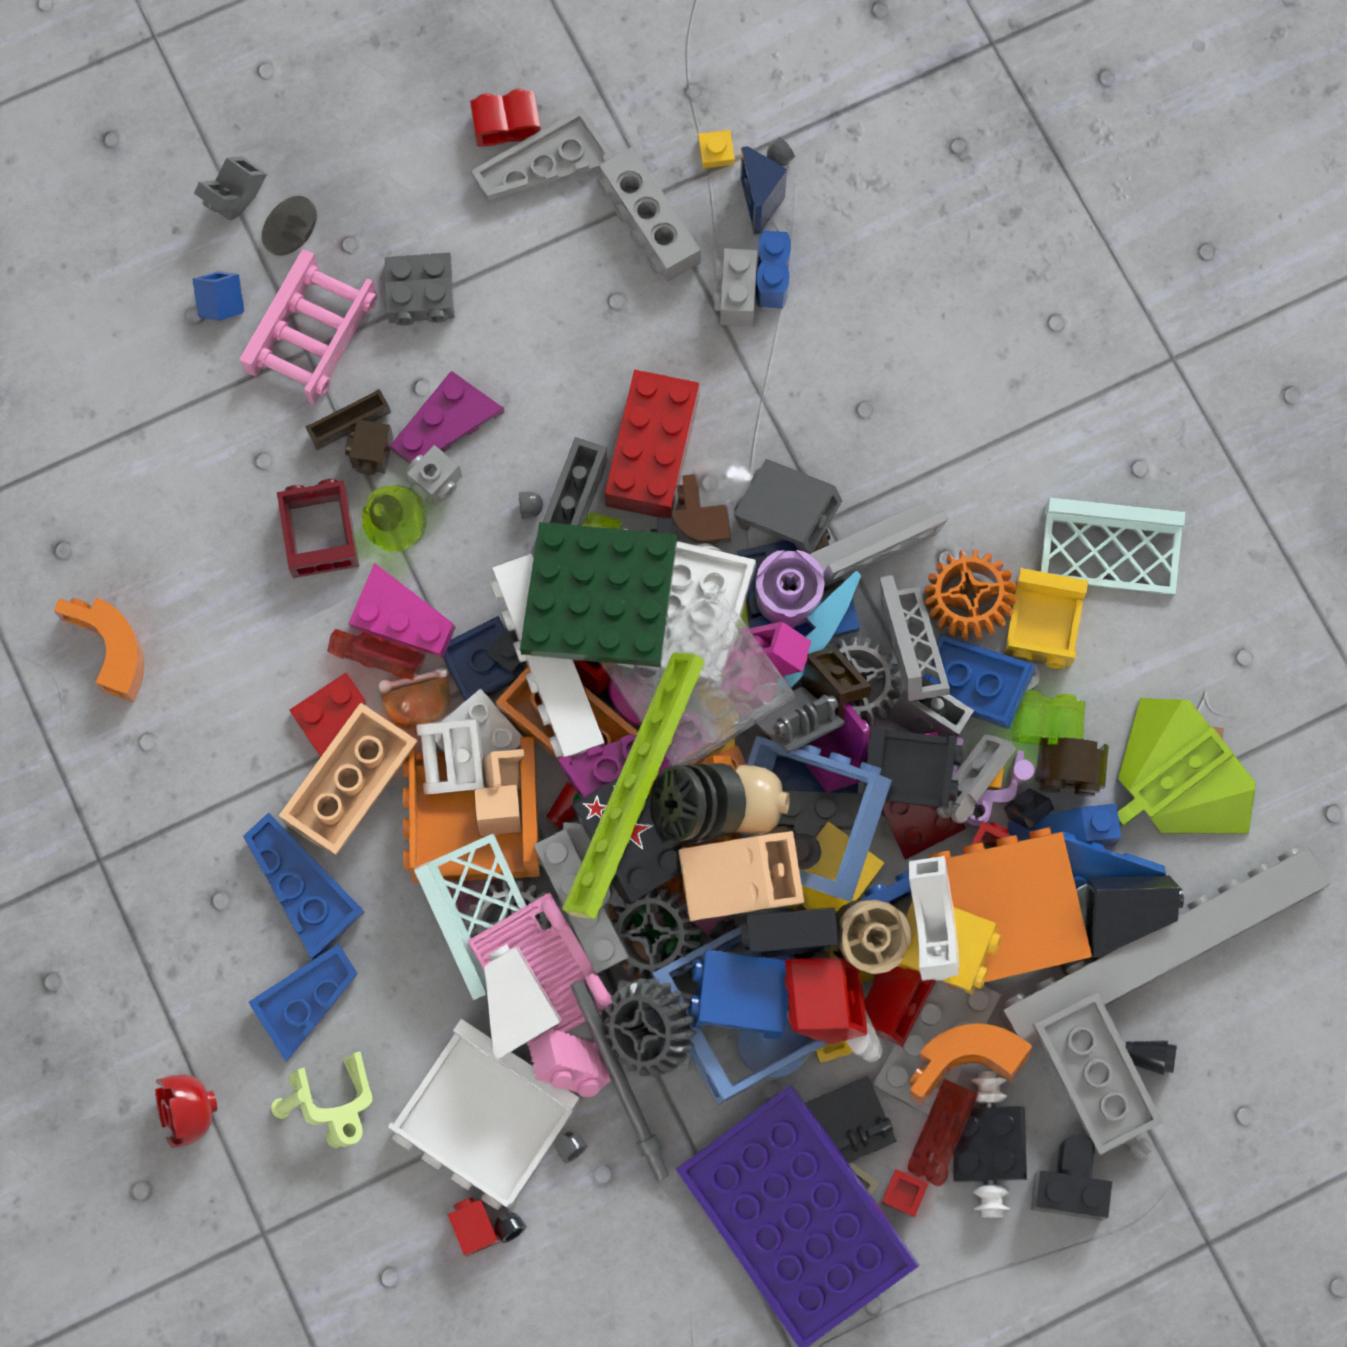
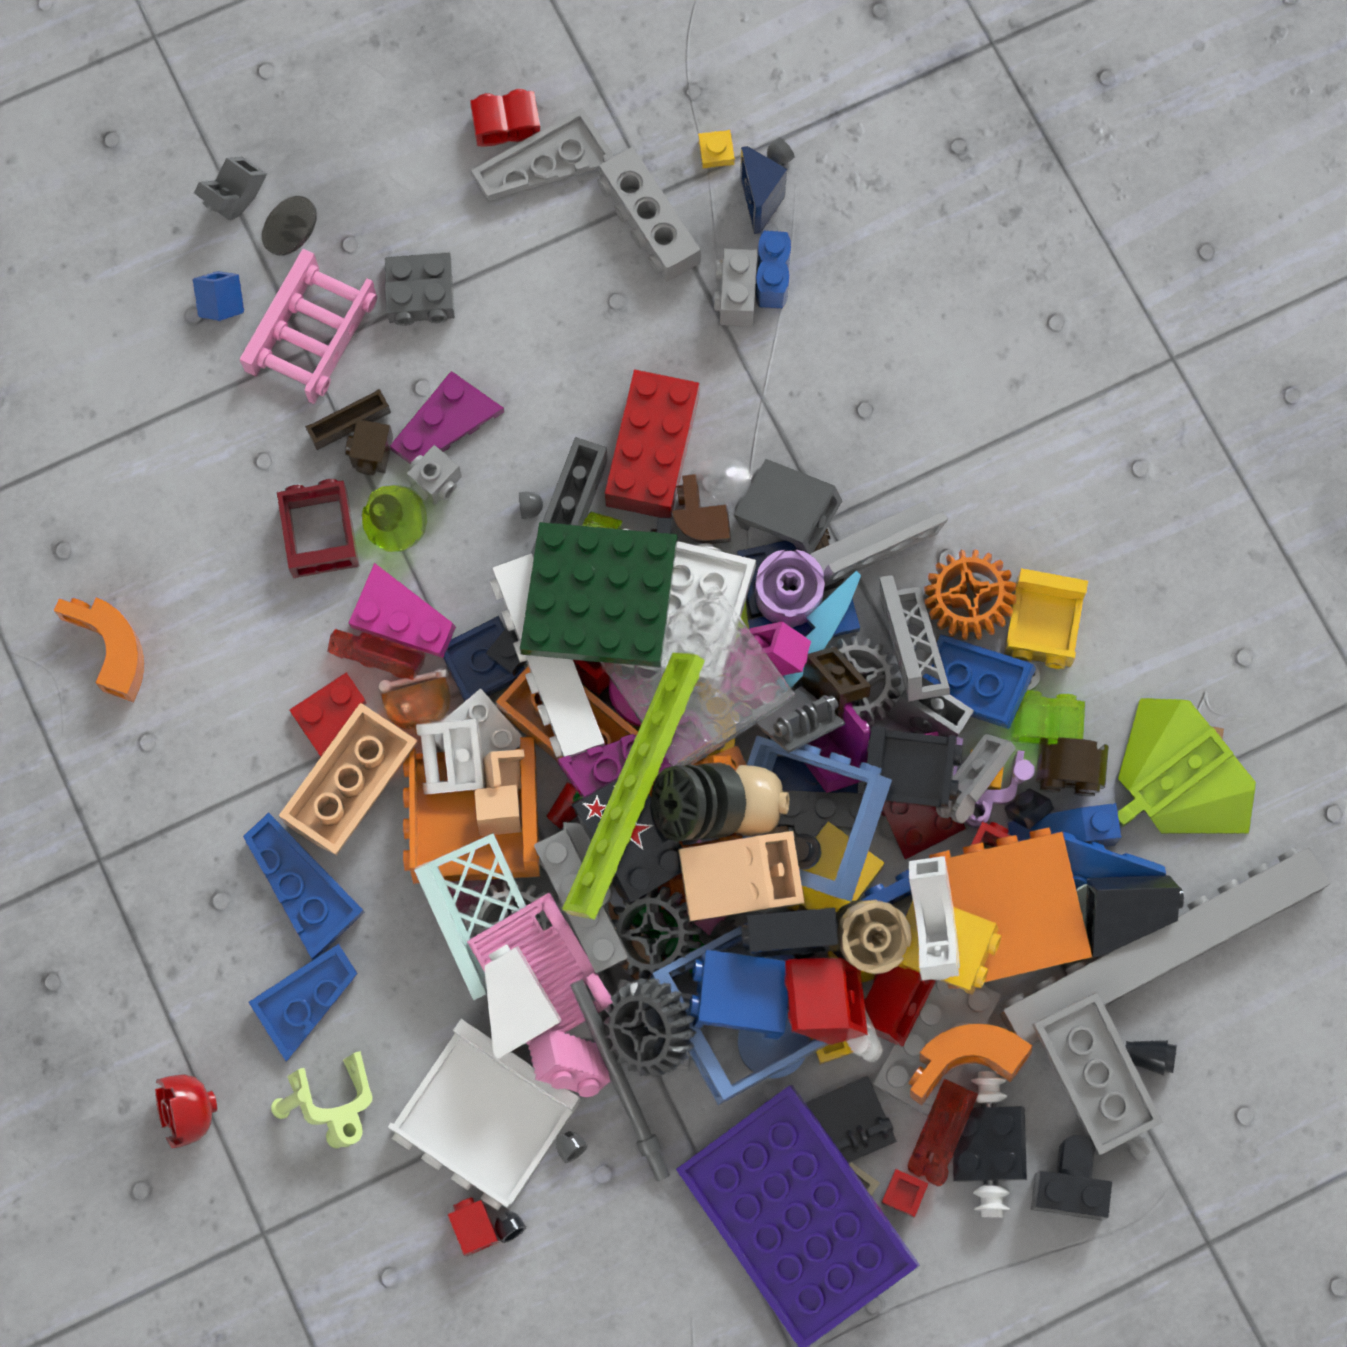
light aqua fence [1040,498,1186,595] -> none

